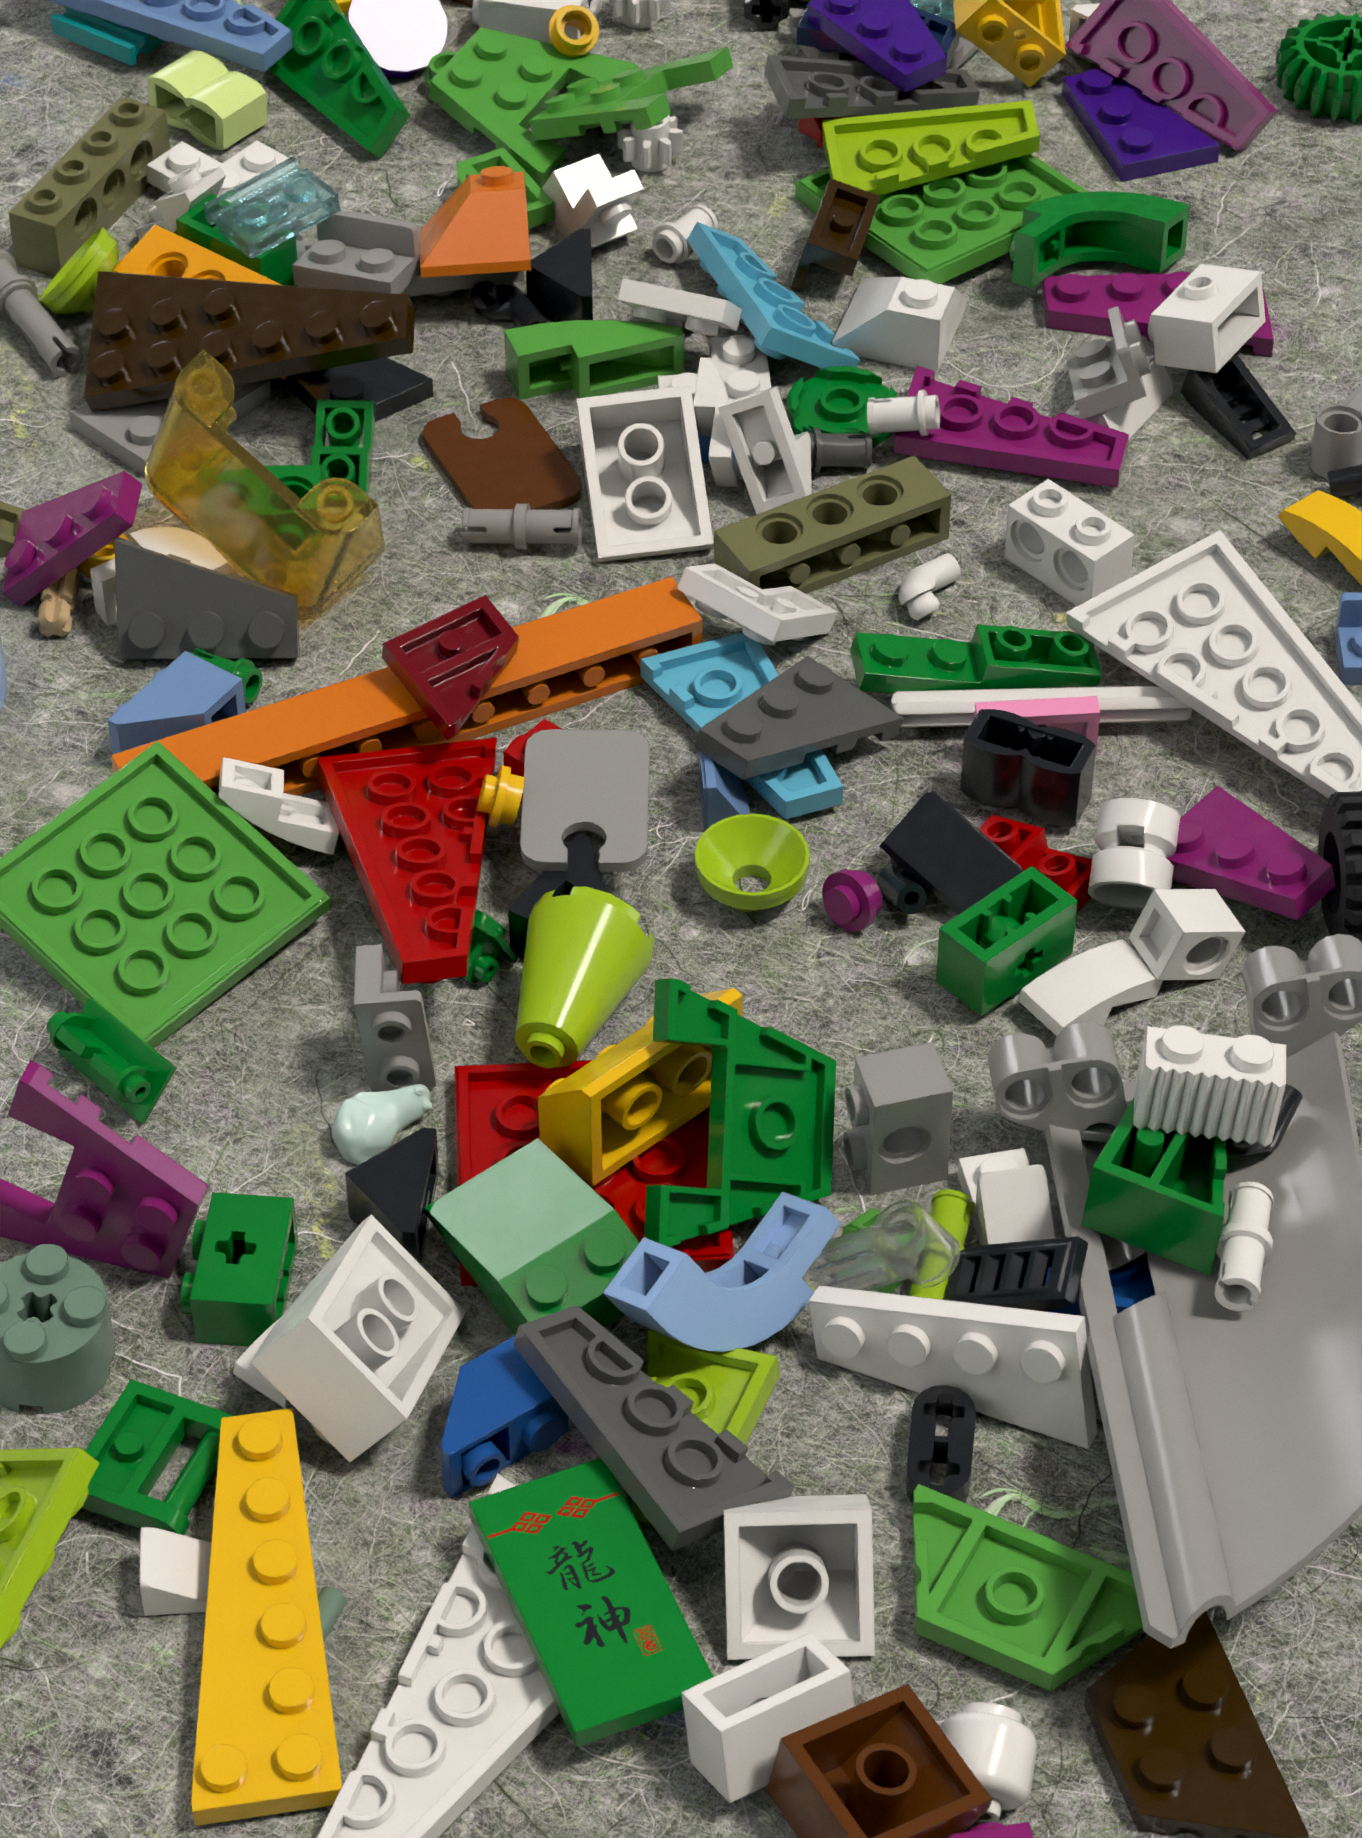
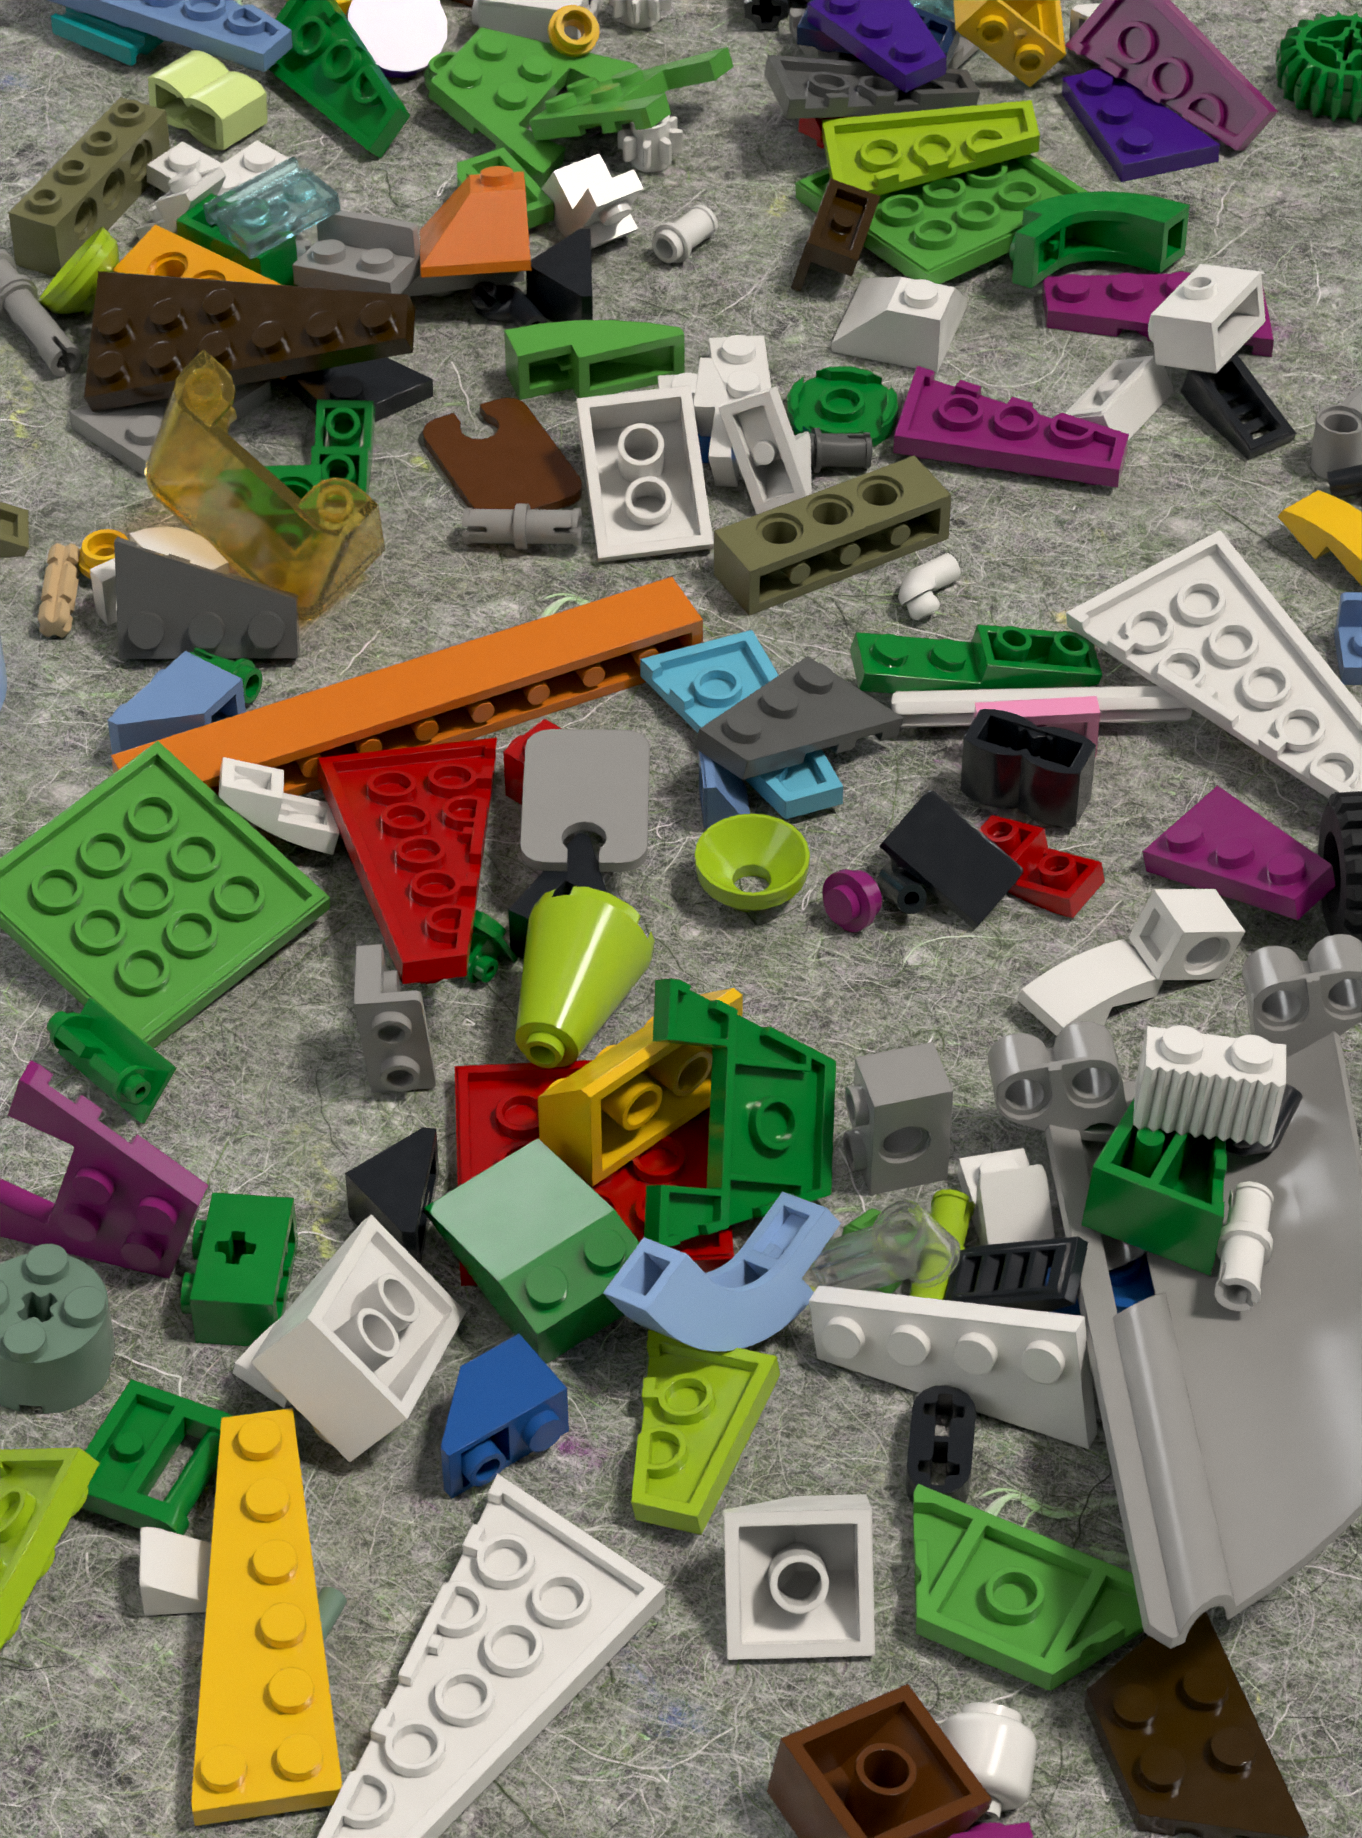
magenta wing [2,471,142,606] -> none
light aqua animal [332,1084,432,1165] -> none
dark red wing [382,595,519,741] -> none
green tile [469,1458,713,1748] -> none
yellow plate [477,765,525,828] -> none
dark grey wing [513,1305,795,1551] -> none
white plate [617,278,742,336] -> none
white plate [677,563,838,645] -> none
white brick [681,1633,854,1803] -> none
medium azure wing [687,222,861,369] -> none
white pin [867,390,940,436] -> none
green brick [936,866,1078,1016] -> none
white brick [1004,479,1135,606] -> none
light grey bracket [1066,306,1151,420] -> none
white wheel [1088,798,1180,910] -> none

